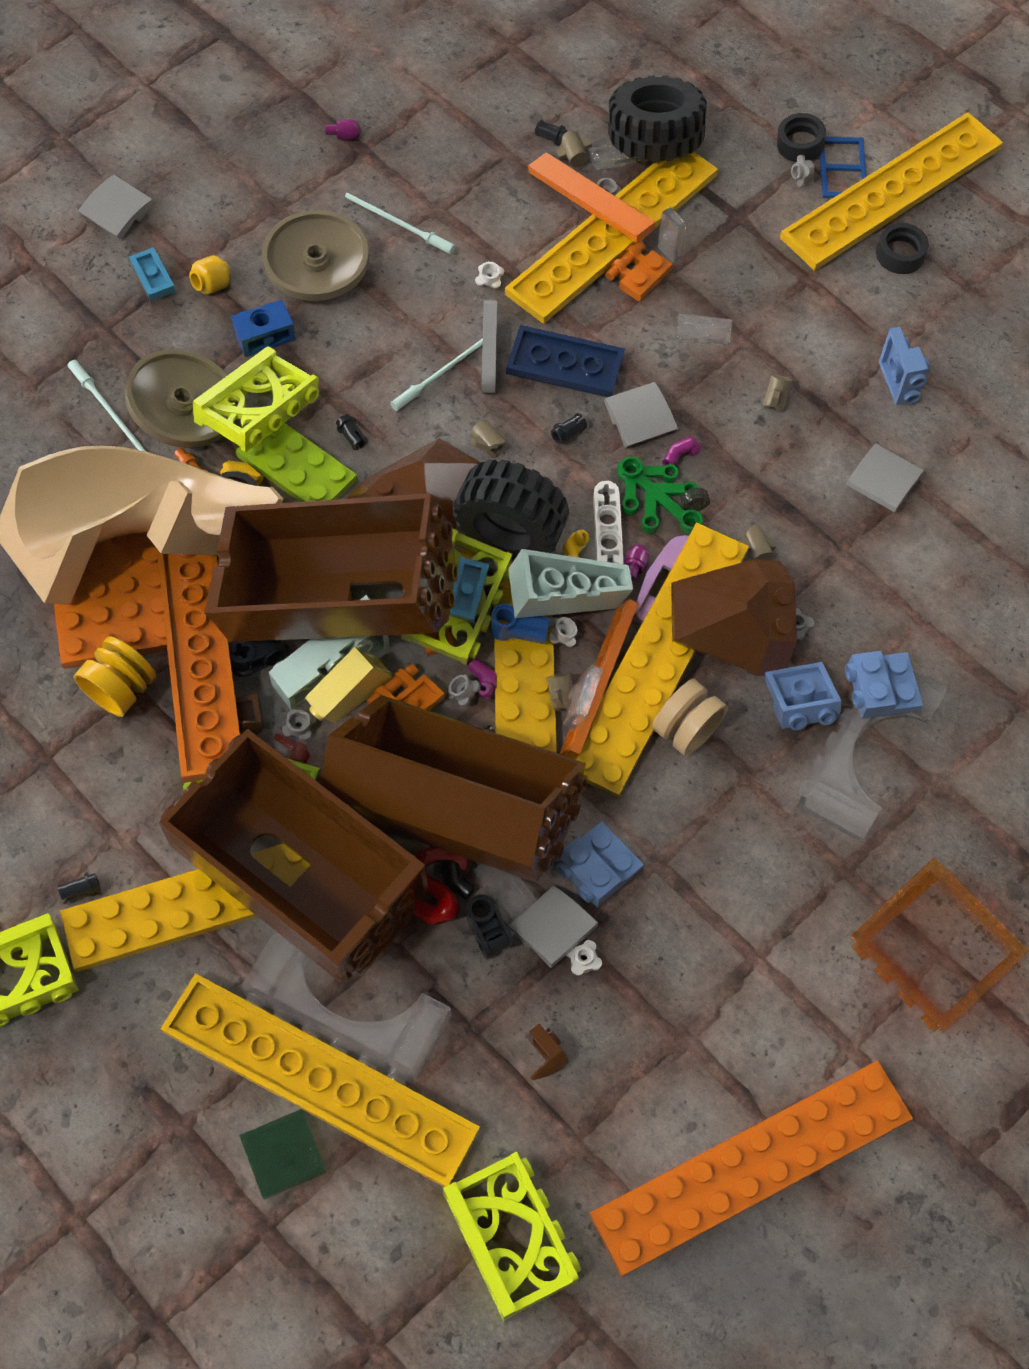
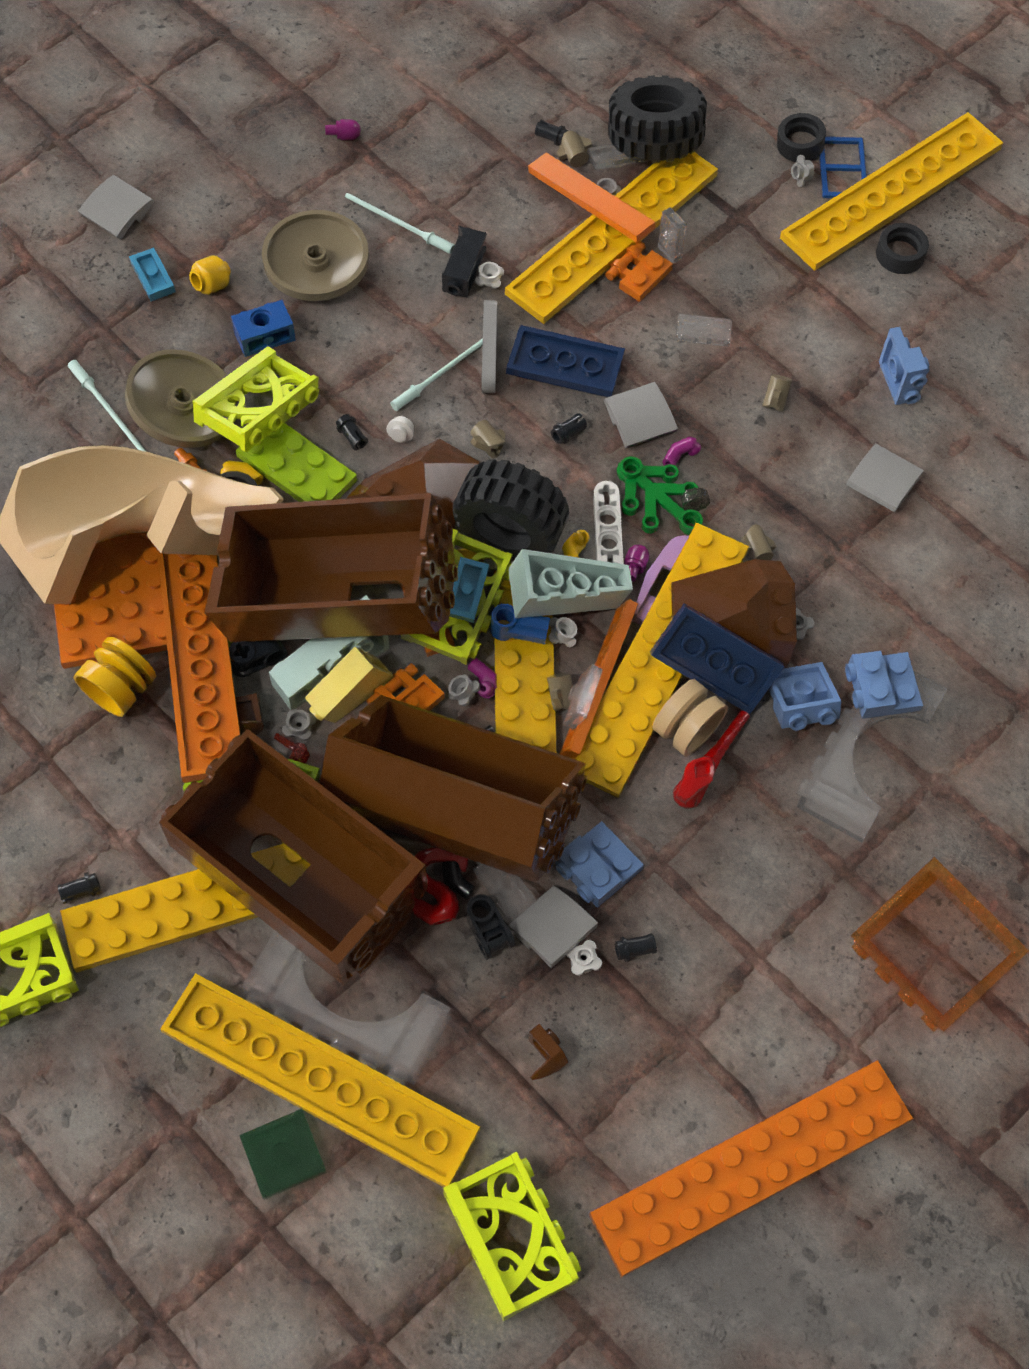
none -> white plate [386,416,414,443]
none -> black window [442,226,487,298]
none -> black pin [614,933,657,962]
none -> dark blue plate [650,603,784,714]
none -> red animal [672,711,750,809]

